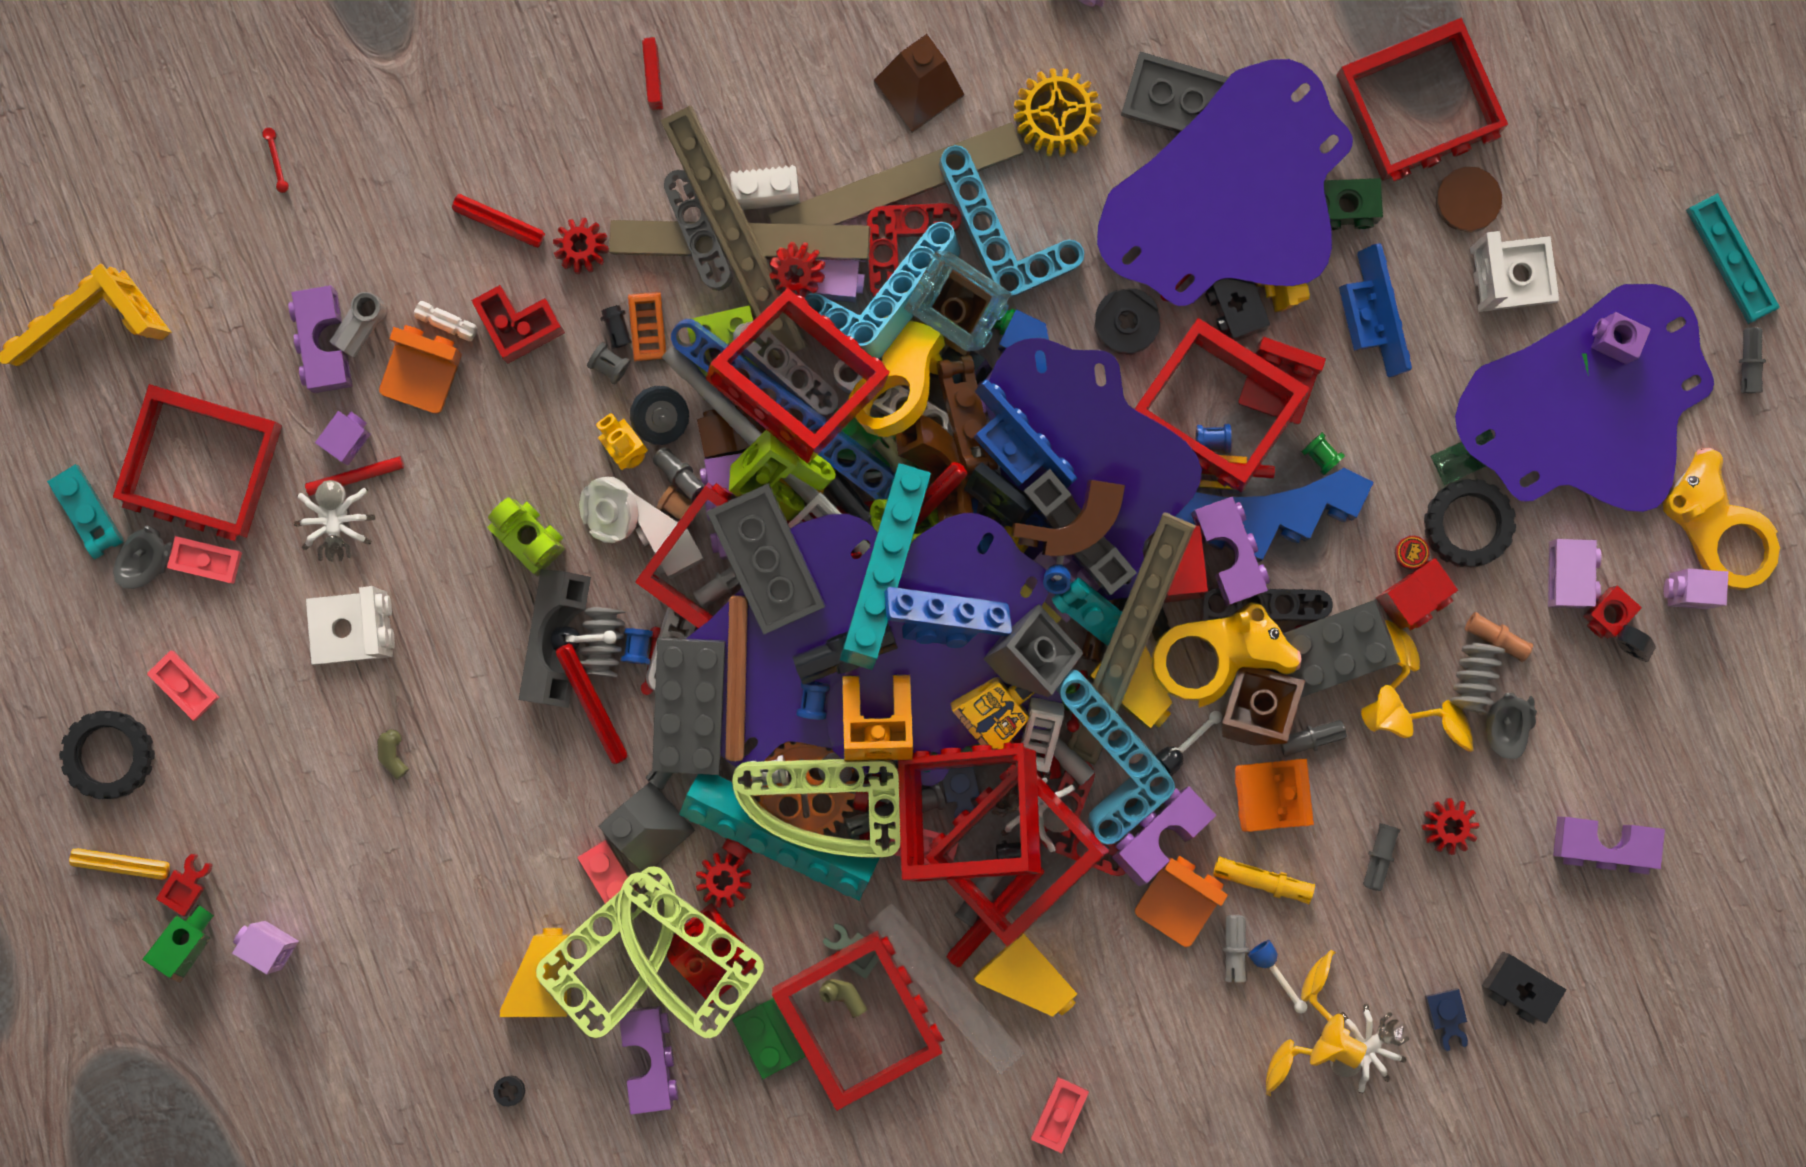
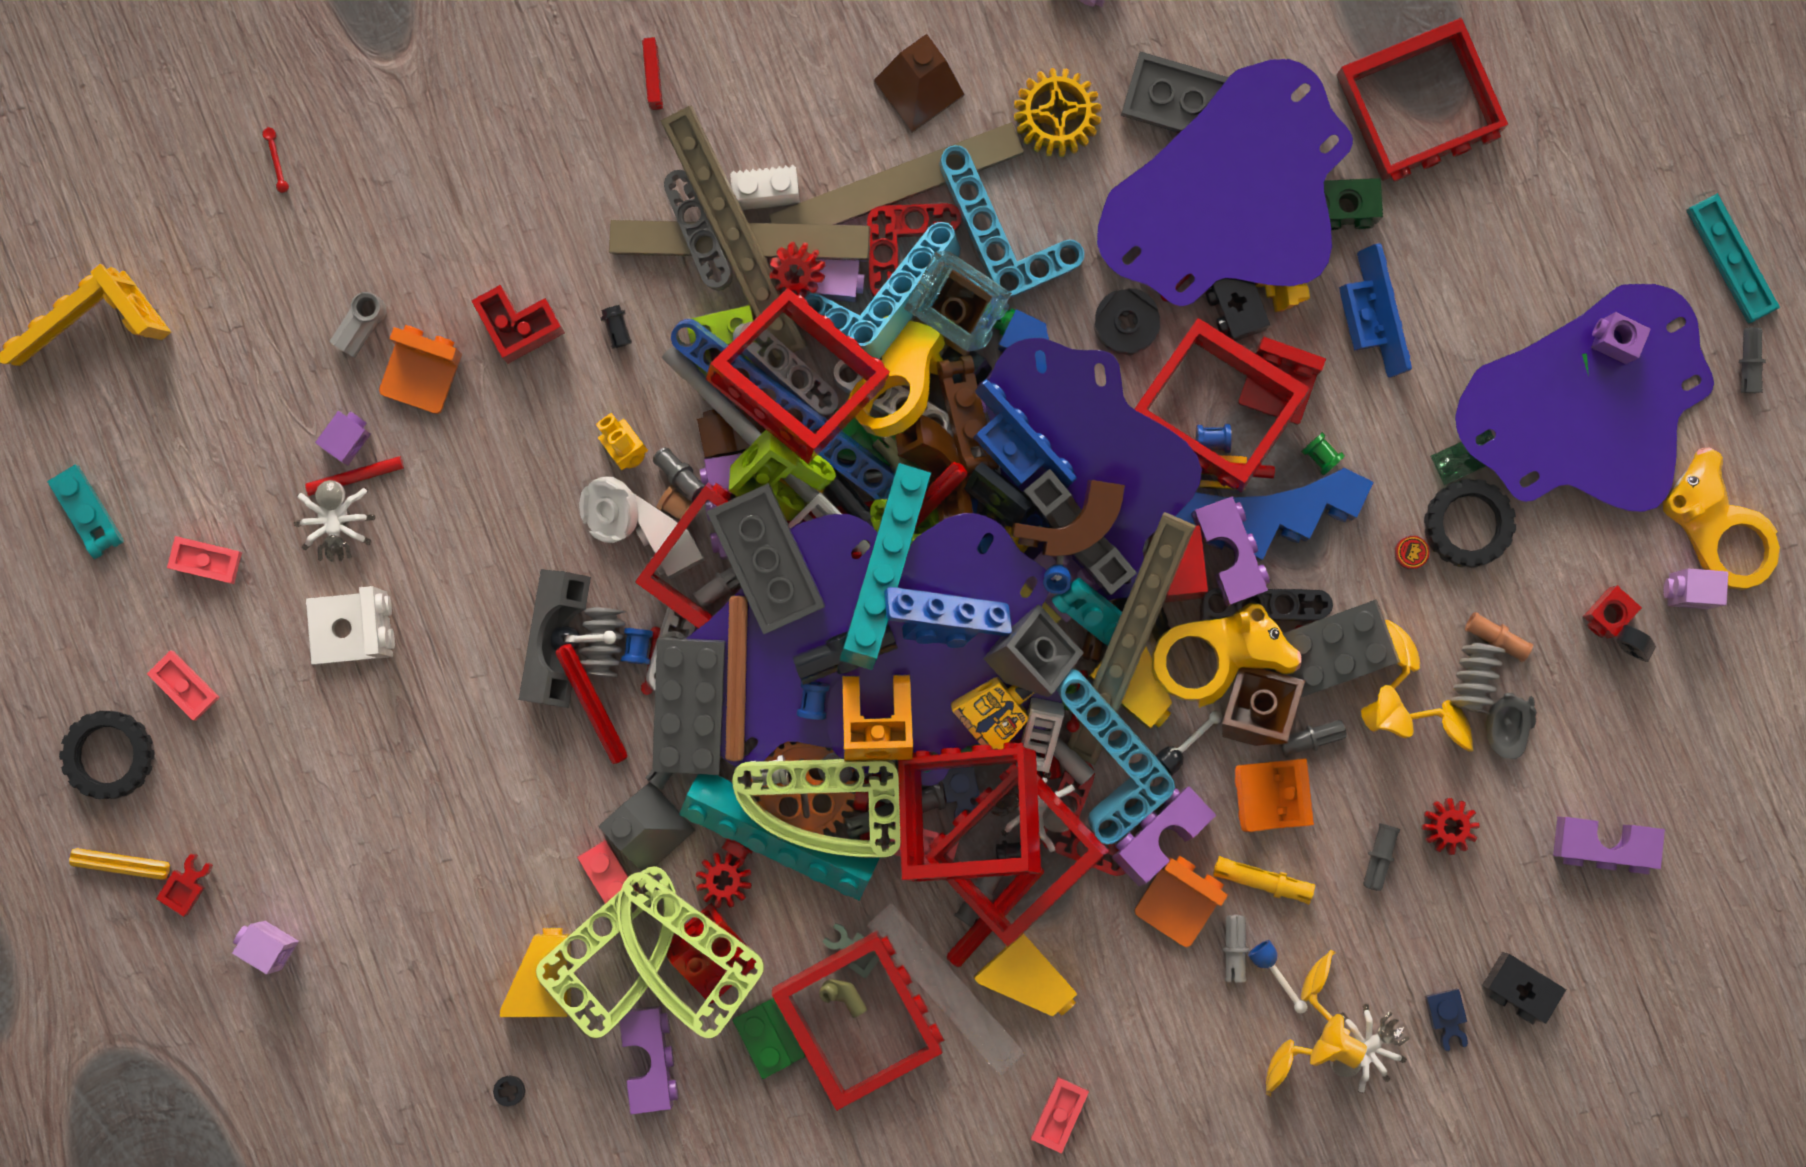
red window [113,384,282,541] -> none
dark grey hat [113,525,172,589] -> none
green torso [142,904,214,983] -> none
medium lavender arch [288,285,353,393] -> none
olive arm [377,729,409,780] -> none
white axle [414,301,477,341] -> none
red axle [452,194,545,248] -> none
lime brick [487,497,565,577] -> none
red gear [553,218,609,274] -> none
dark grey bush [587,342,631,385] -> none
orange slope [628,292,666,361] -> none
black wheel [630,386,689,445] -> none
red brick [1376,558,1459,631] -> none
reddish brown tile [1436,166,1502,233] -> none
white bracket [1470,231,1559,312] -> none
lavender brick [1548,539,1601,609] -> none

